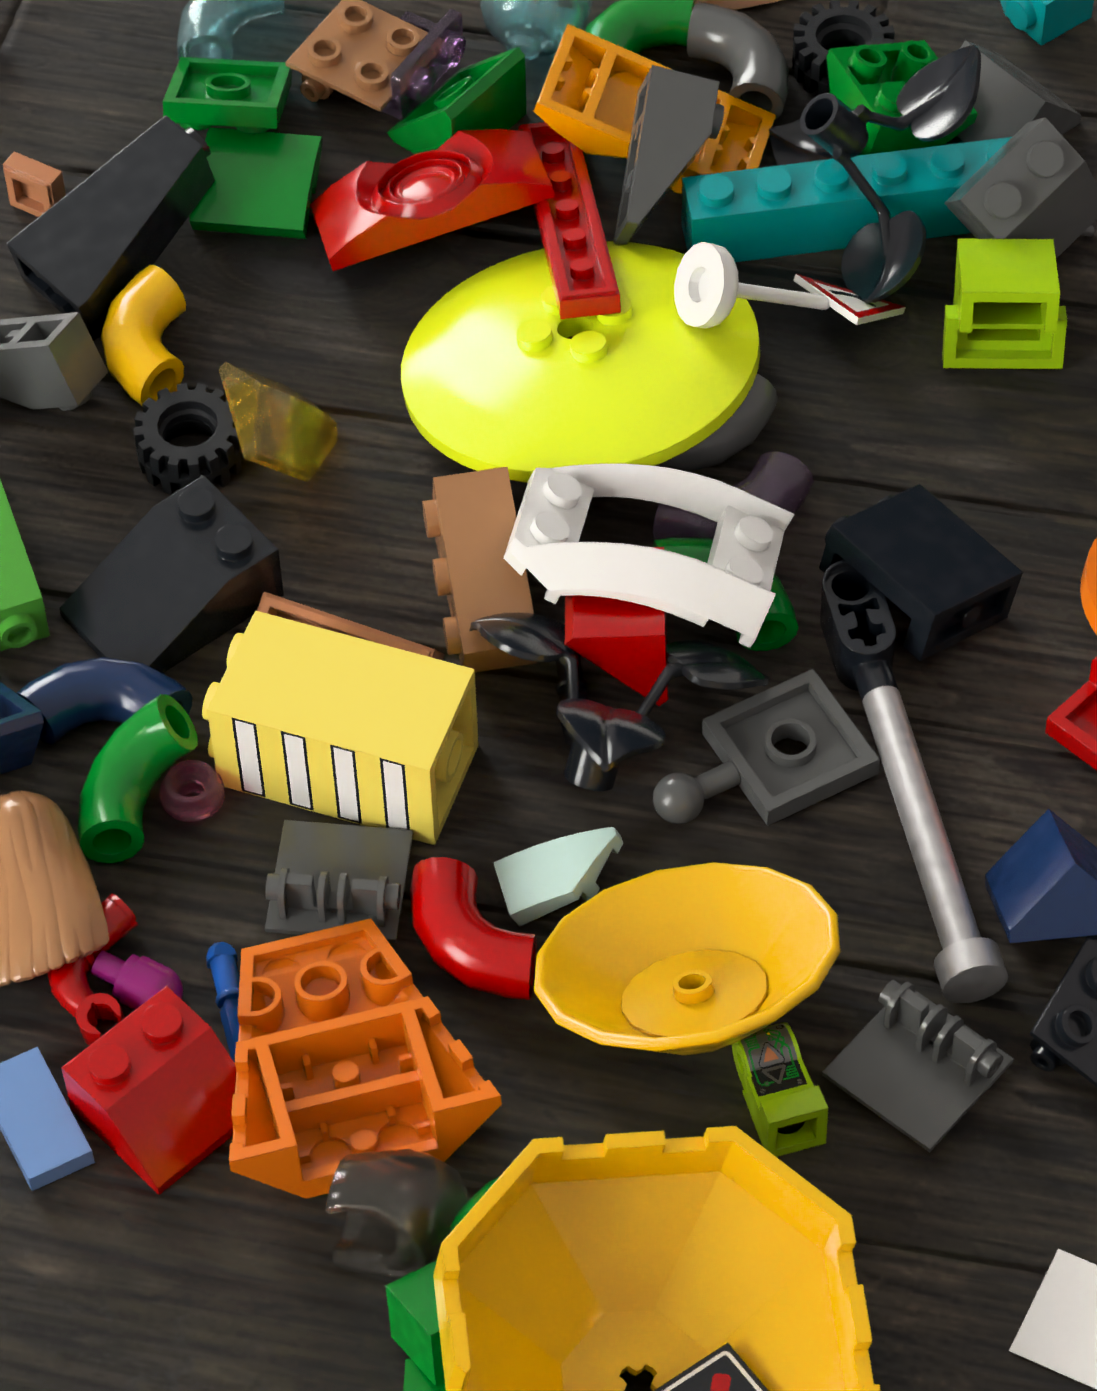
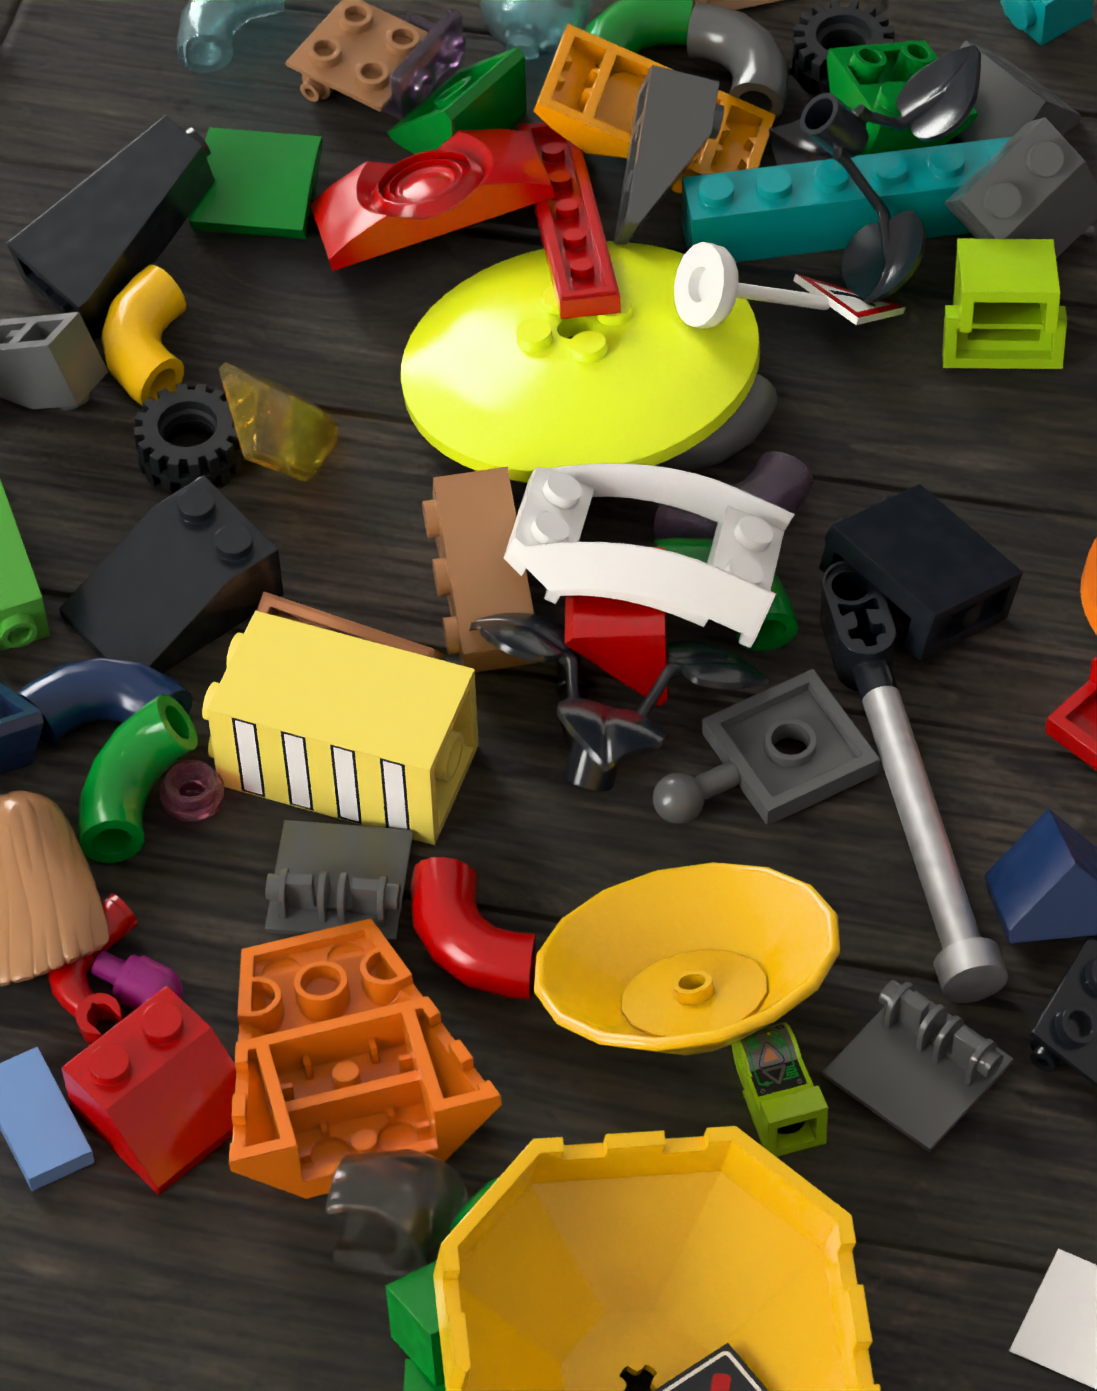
nougat tile [3,152,66,217] -> none
green plate [163,57,292,133] -> none
blue piece [206,942,240,1063] -> none
light aqua slope [493,827,623,926] -> none

